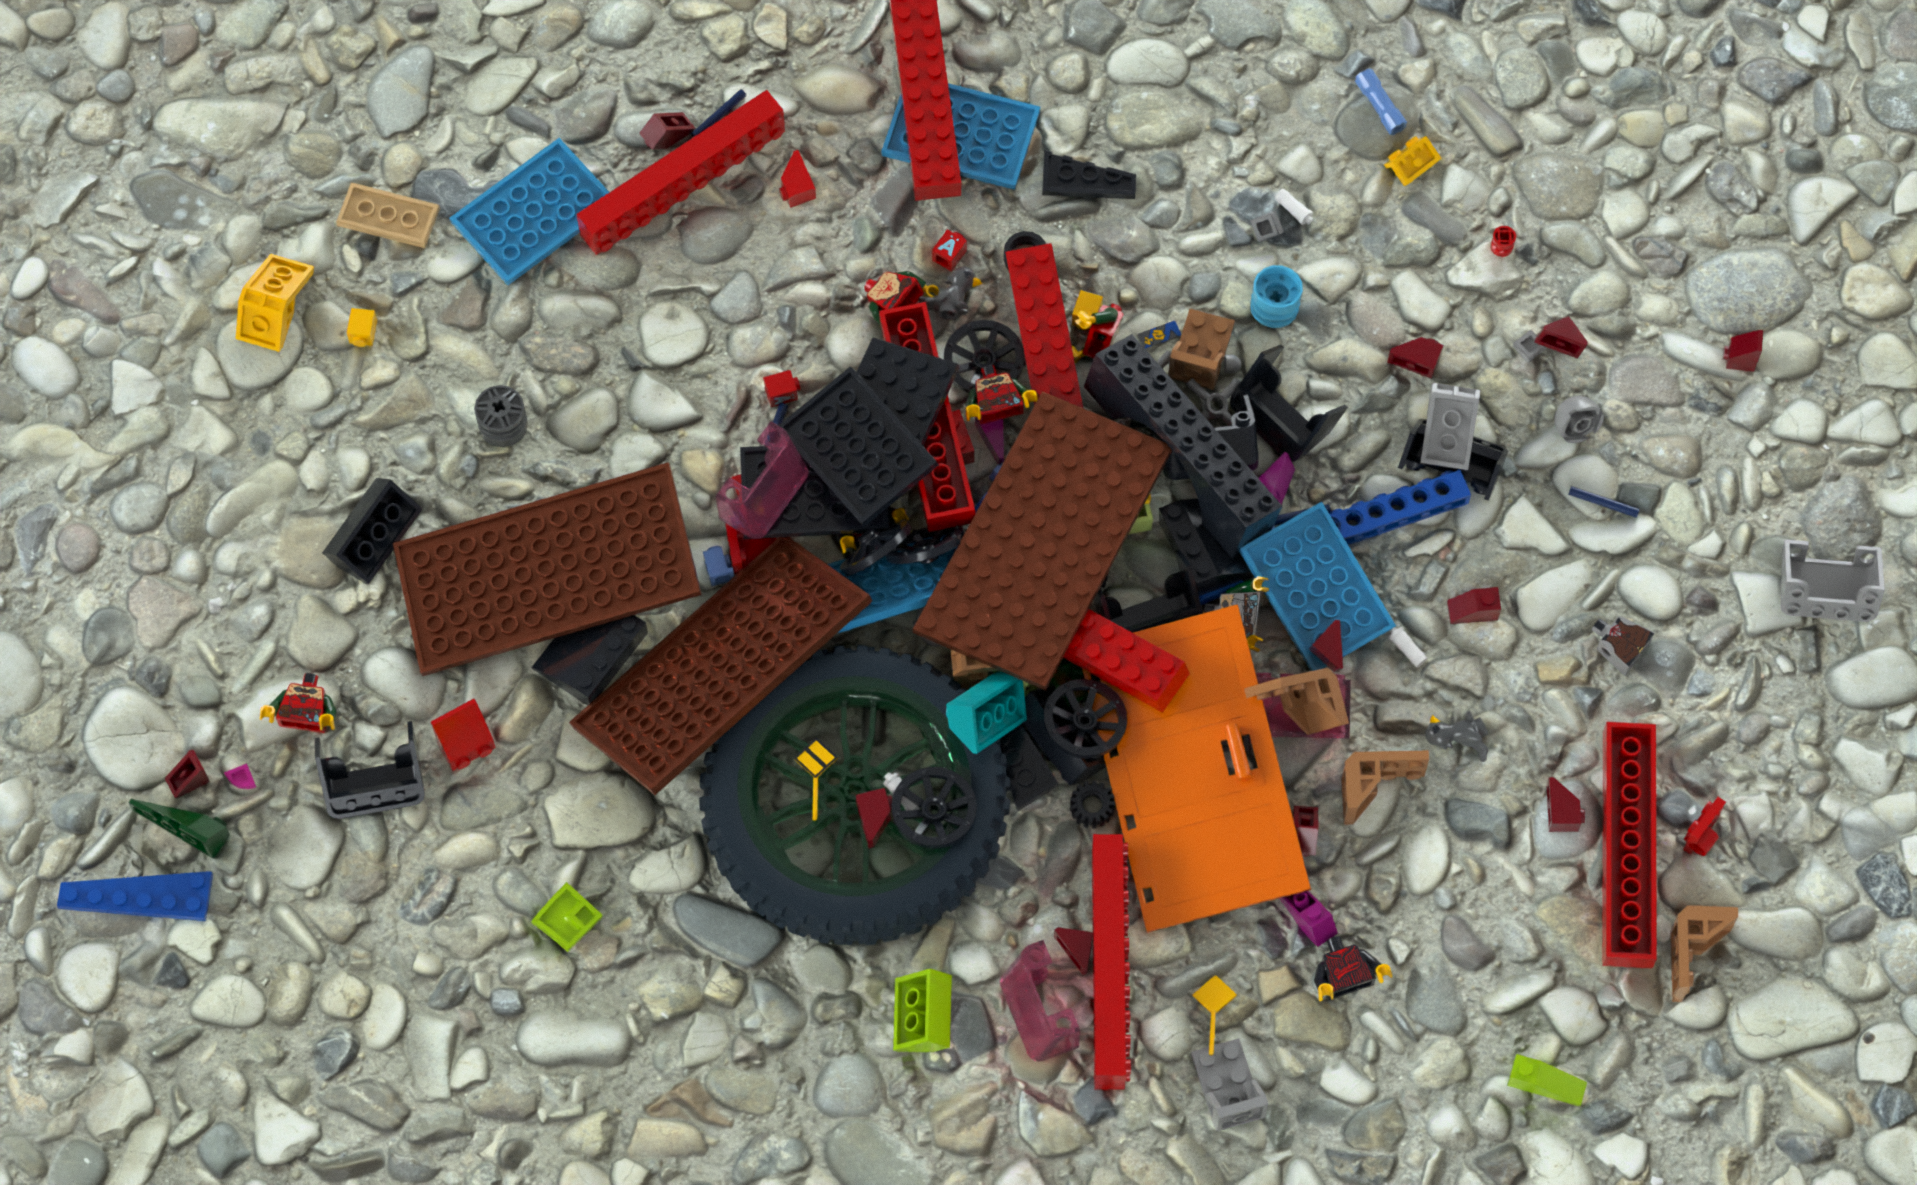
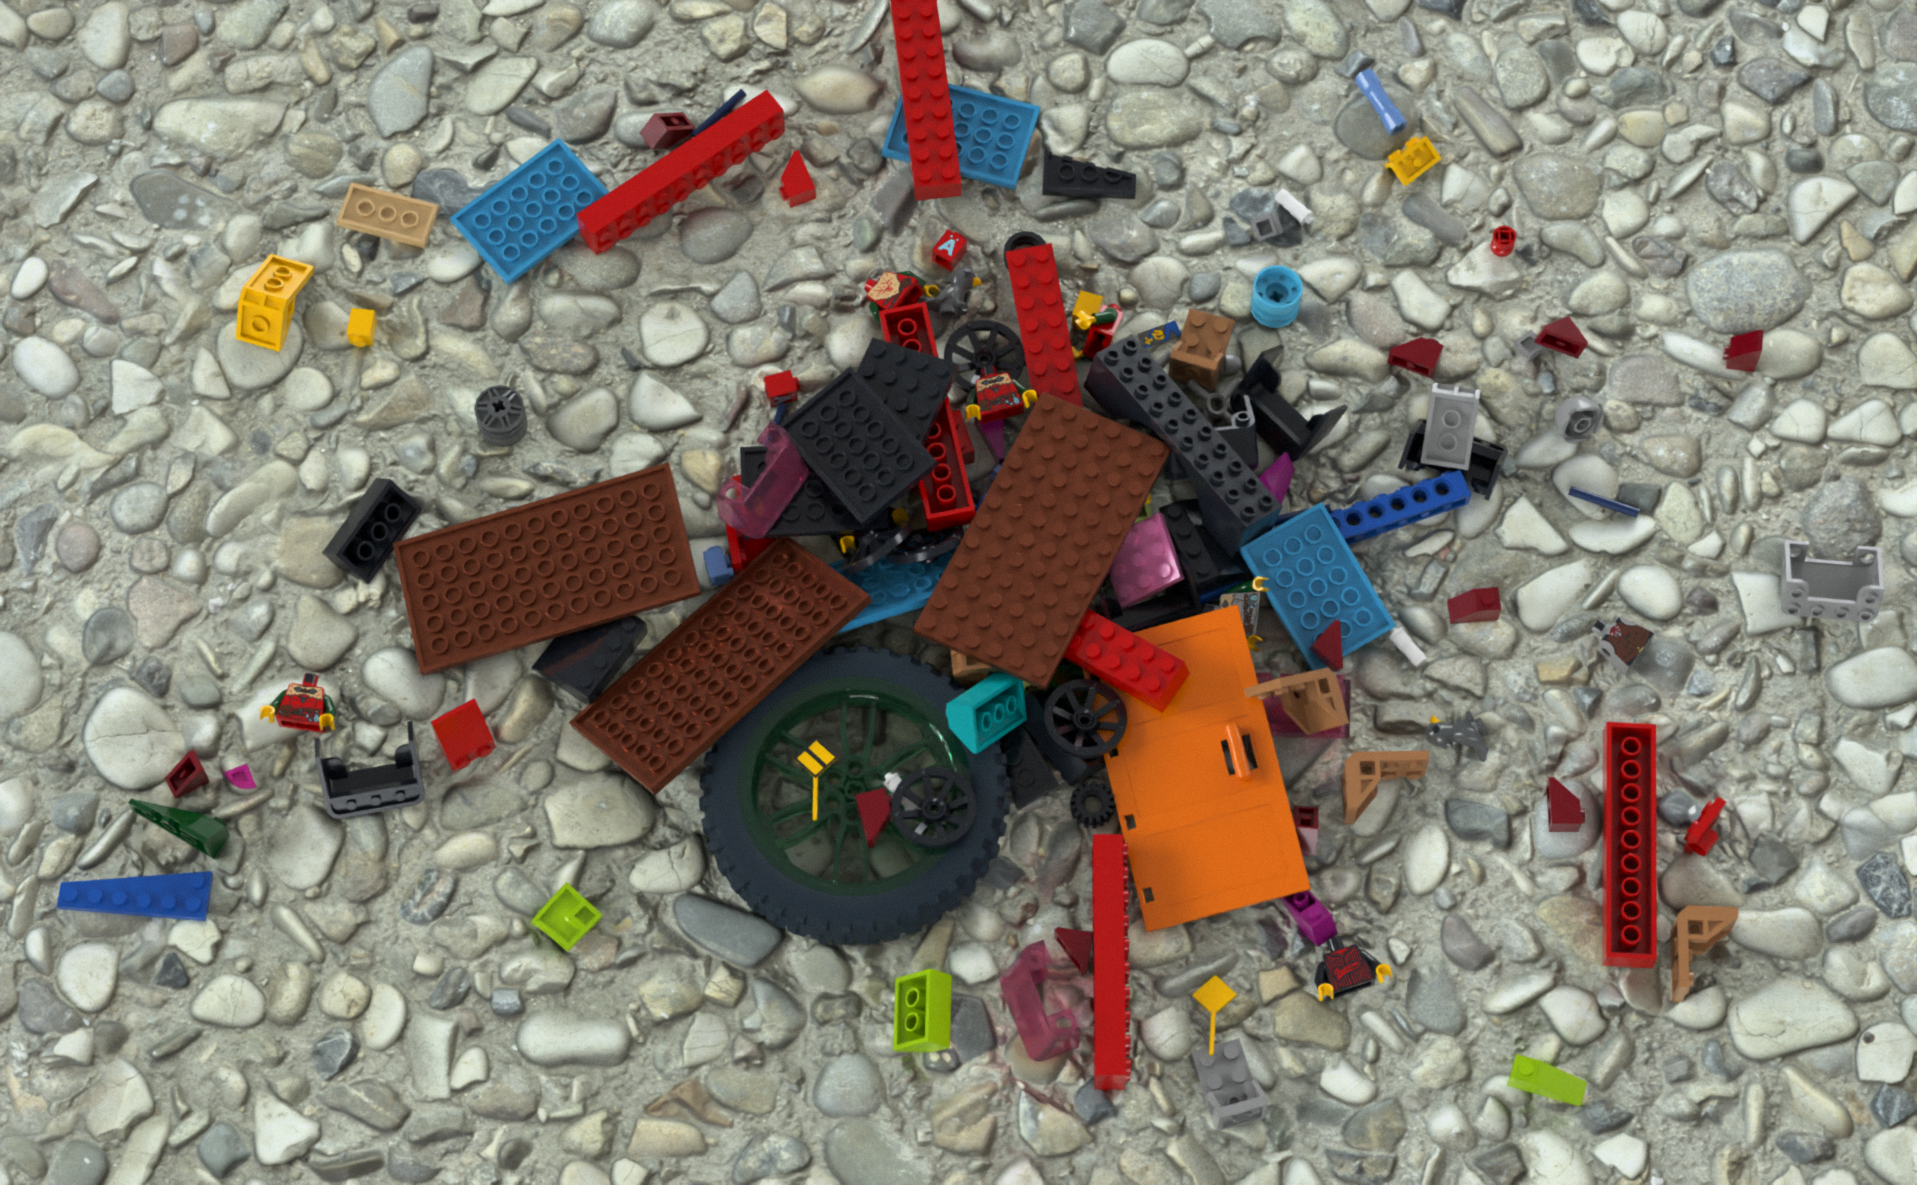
none -> bright pink plate [1109,512,1185,609]

